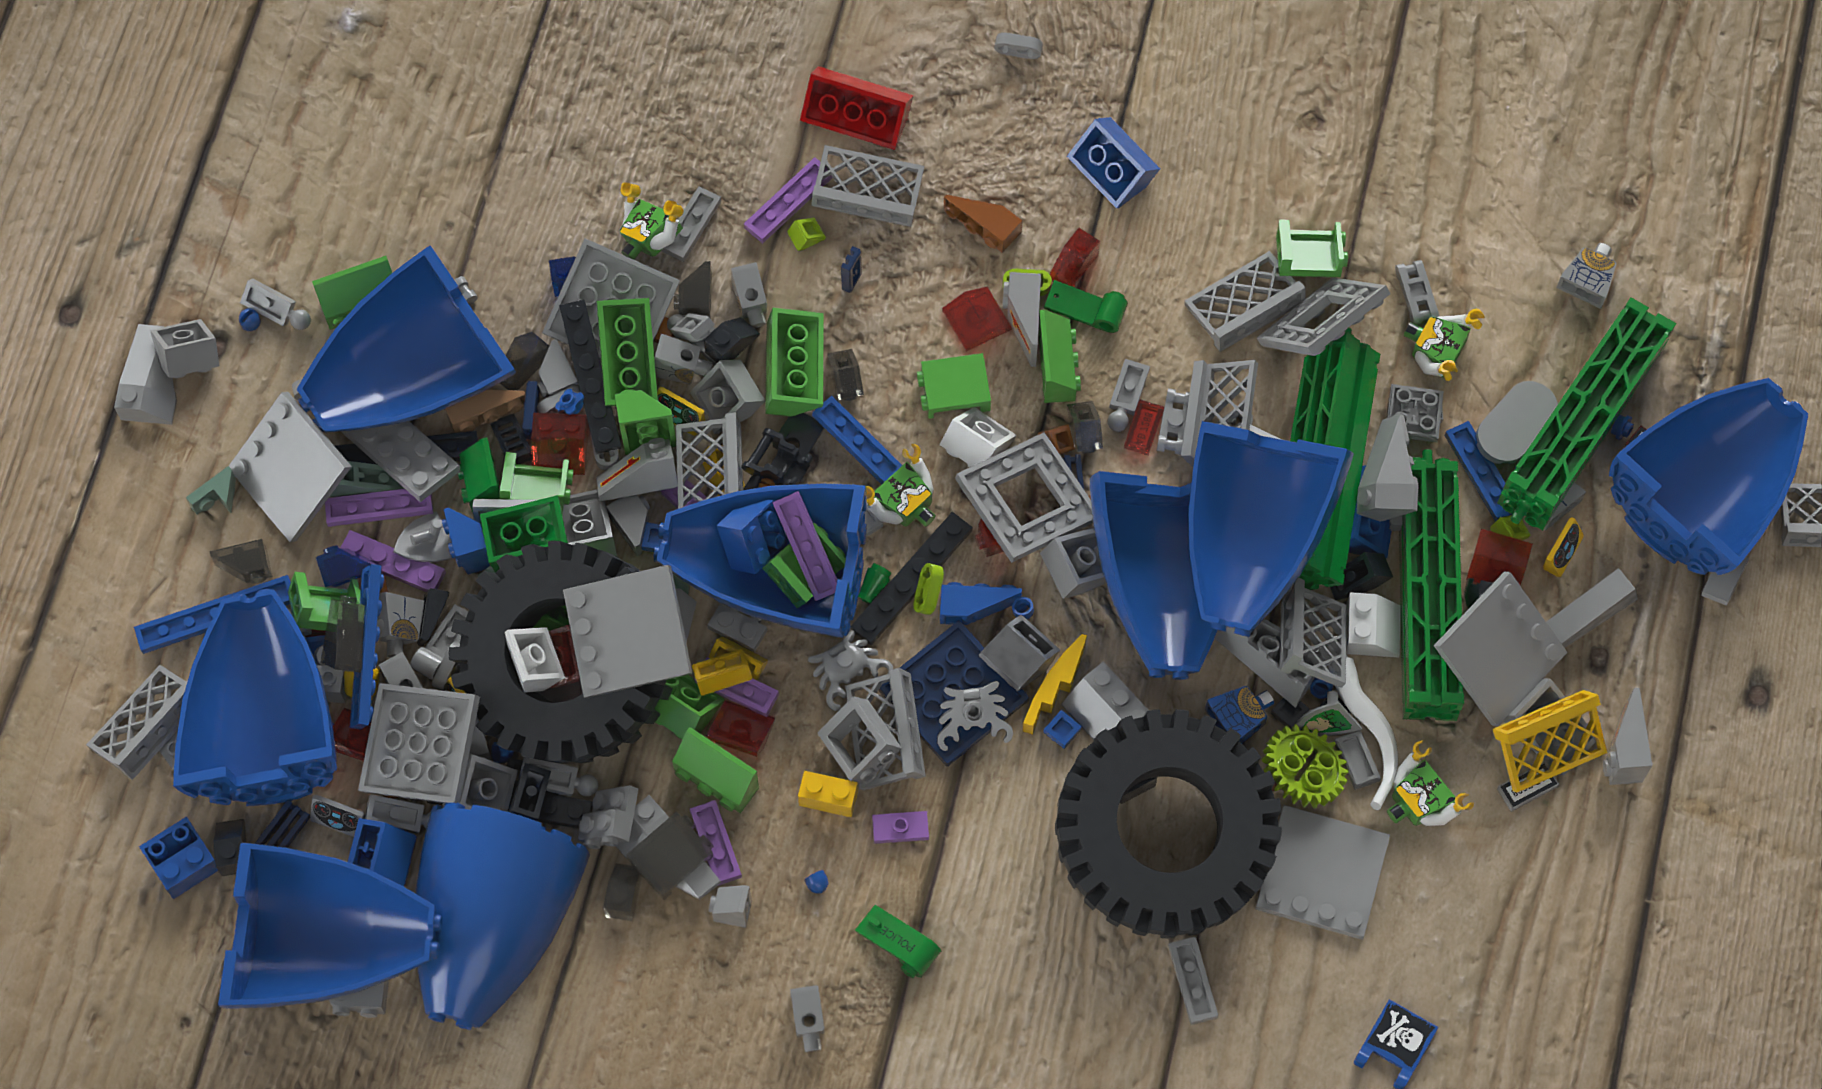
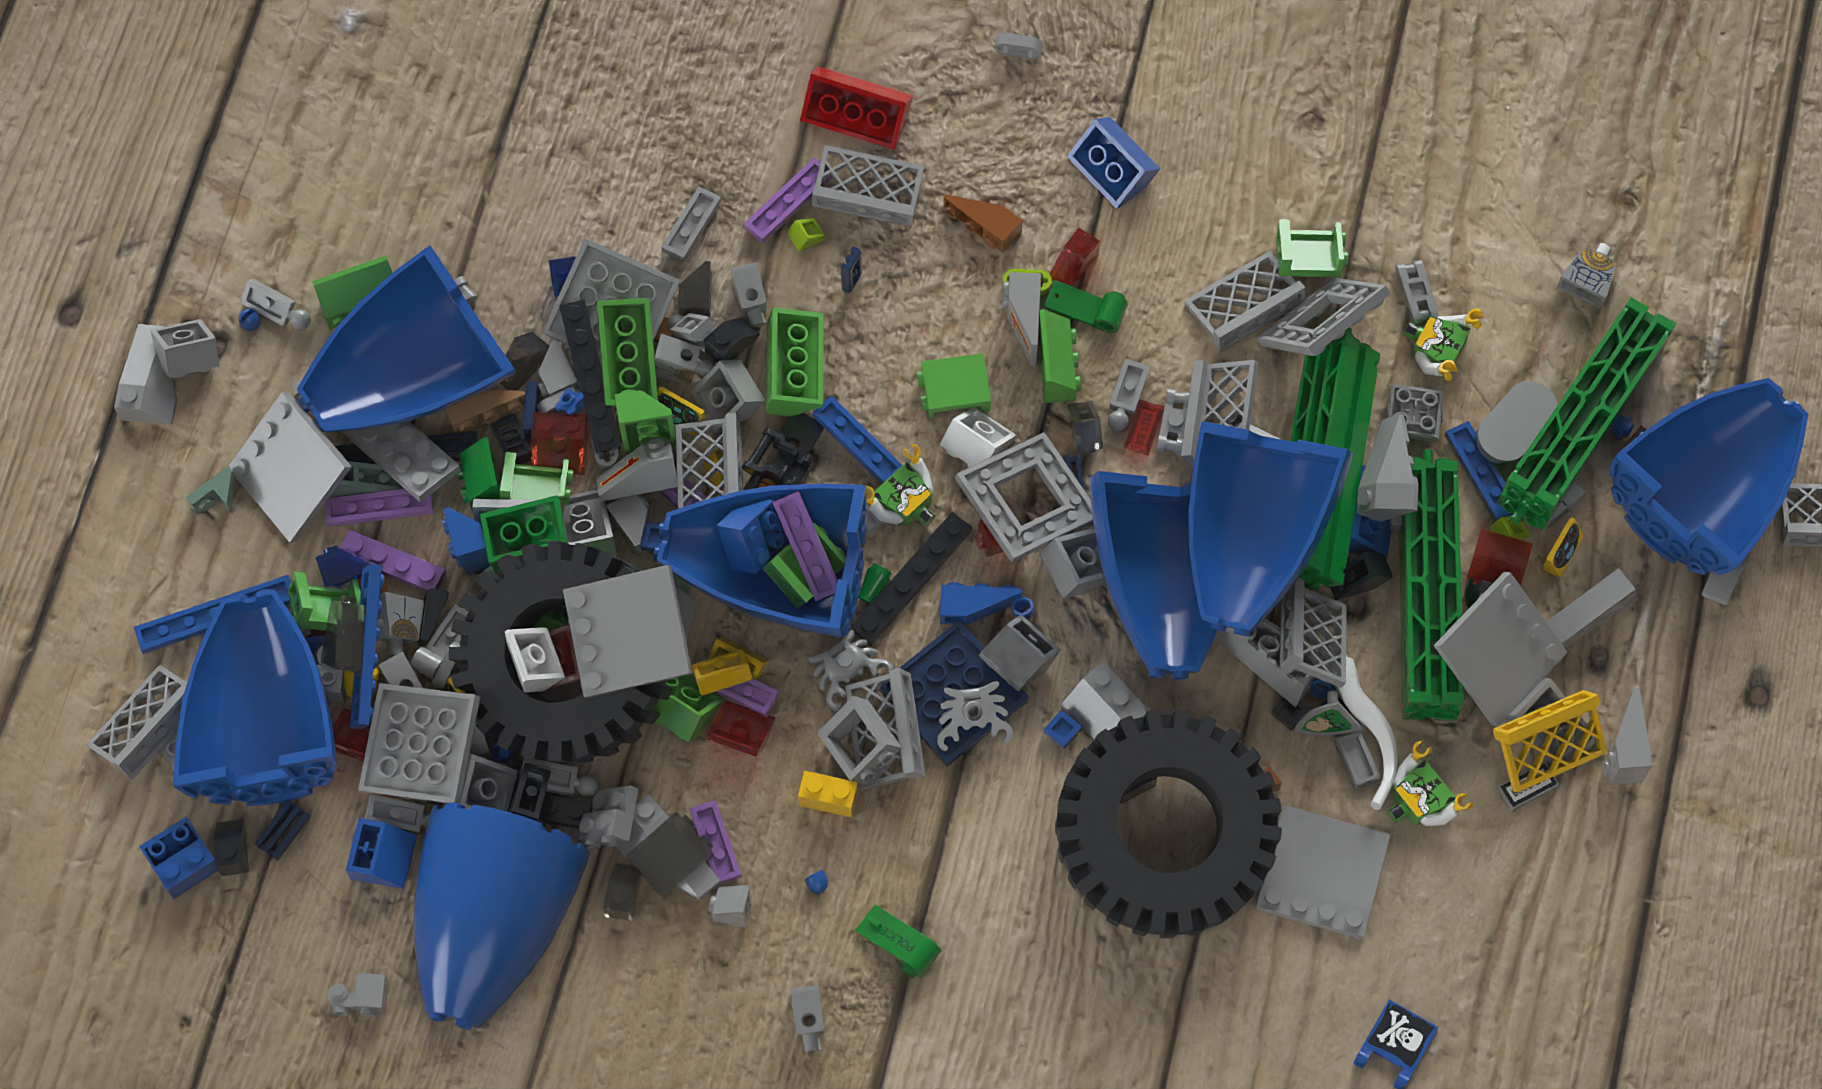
clear smoke slope [210,539,273,584] -> none
blue panel [218,843,442,1009] -> none
slope [310,794,365,837] -> none
light grey shield [393,511,452,562] -> none
torso [620,182,684,260] -> none
bright green slope [672,727,759,814] -> none
light grey plate [707,603,768,653] -> none
clear smoke slope [827,349,864,401] -> none
medium lavender plate [872,811,929,844] -> none
lime beam [913,563,944,615] -> none
clear red slope [942,286,1012,352] -> none
yellow slope [1023,634,1087,735] -> none
dark orange slope [1038,424,1075,454] -> none
light grey plate [1168,937,1218,1025] -> none
torso [1205,686,1274,744] -> none
lime gear [1262,724,1348,808] -> none
white slope [1346,593,1401,658] -> none

